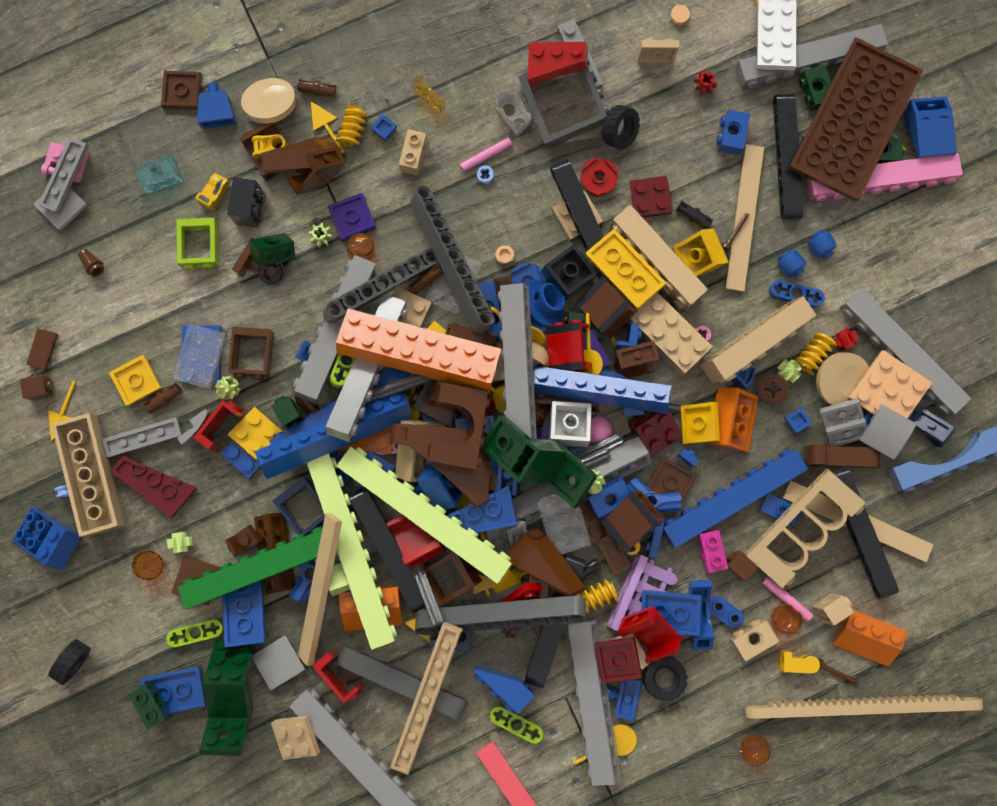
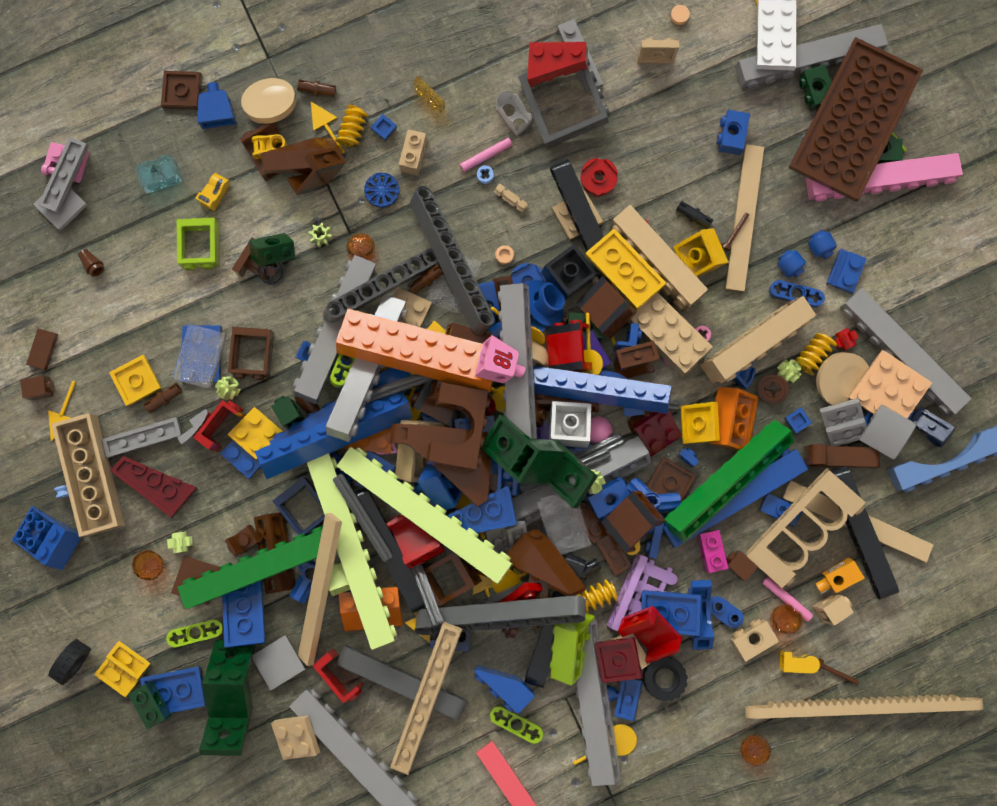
black brick [227,177,266,228] -> none
dark purple tile [328,193,376,241] -> none
black tyre [601,105,640,150] -> none
dark red plate [629,176,673,218] -> none
red gear [694,70,718,95] -> none
black beam [773,94,803,220] -> none
orange slope [832,609,908,667] -> none
blue slope [903,96,957,158] -> none
none -> yellow slope [94,641,151,698]
none -> dark grey axle [333,474,393,562]
none -> blue wheel [364,173,400,208]
none -> bright pink torso [475,336,525,383]
none -> tan axle [494,184,528,212]
none -> lime wedge [550,613,595,686]
none -> green brick [665,420,794,543]
none -> light orange torso [815,557,865,594]
none -> blue plate [826,248,867,294]

